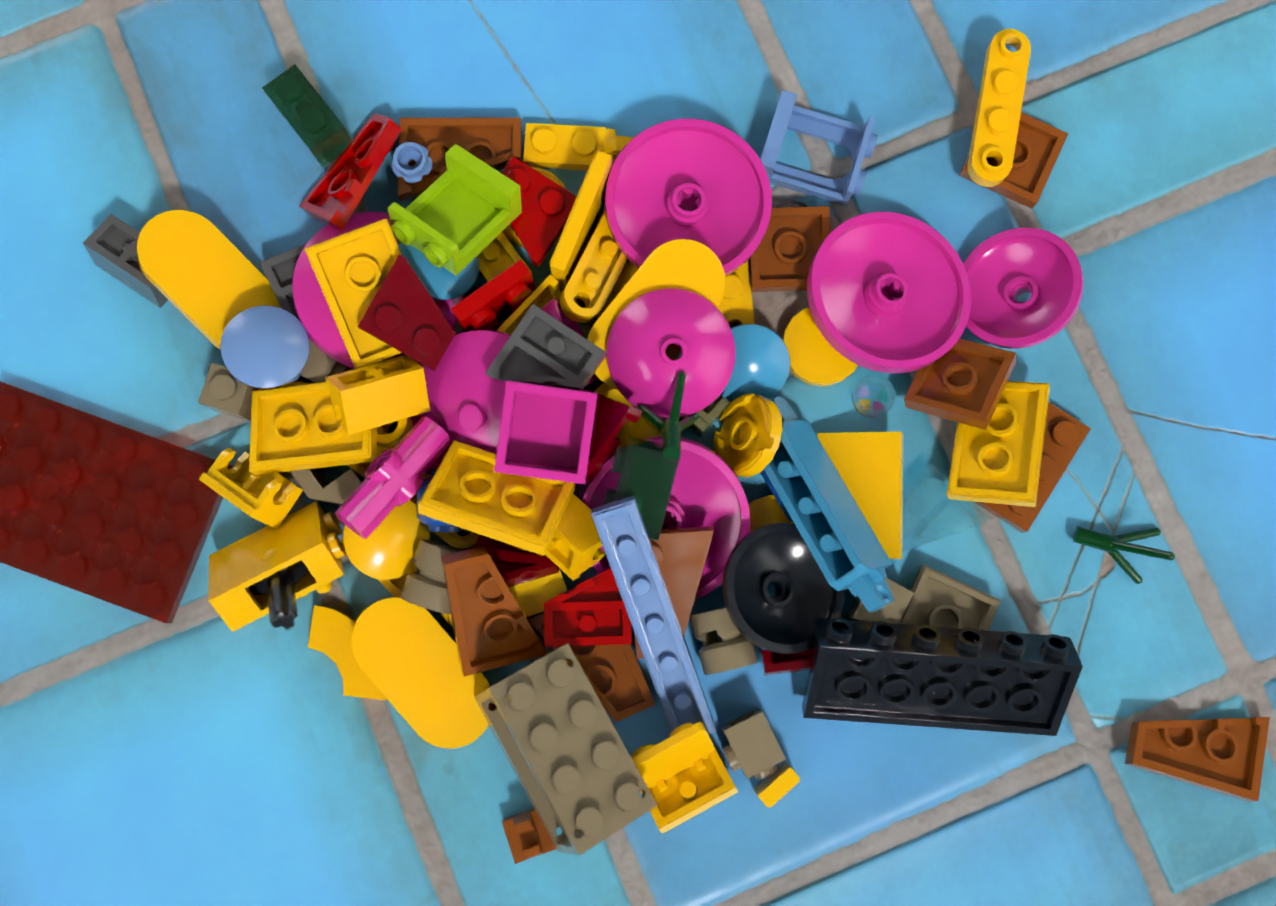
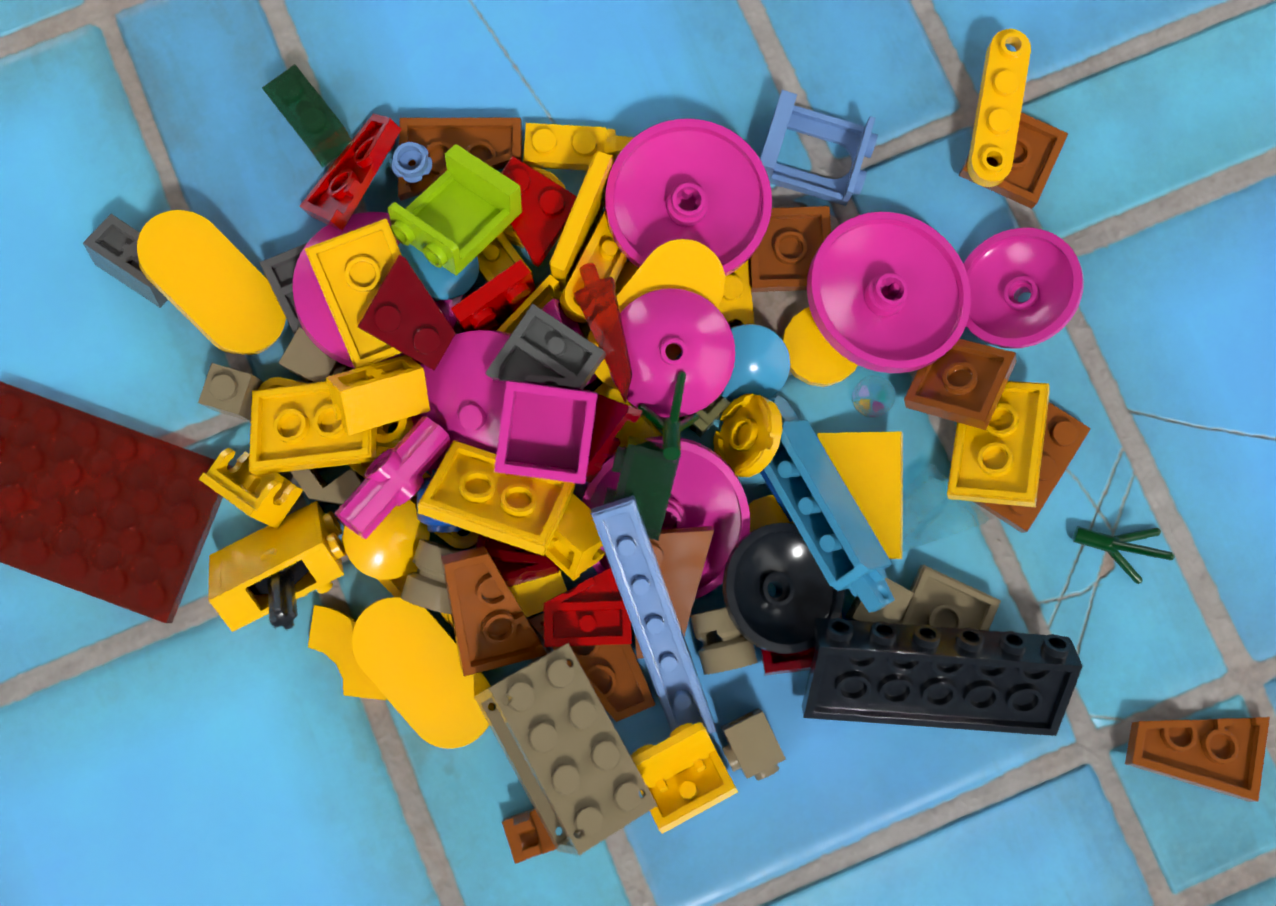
medium blue dish [220,306,310,388] -> none
yellow tile [753,762,800,808] -> none
none -> clear red bar [574,263,633,404]

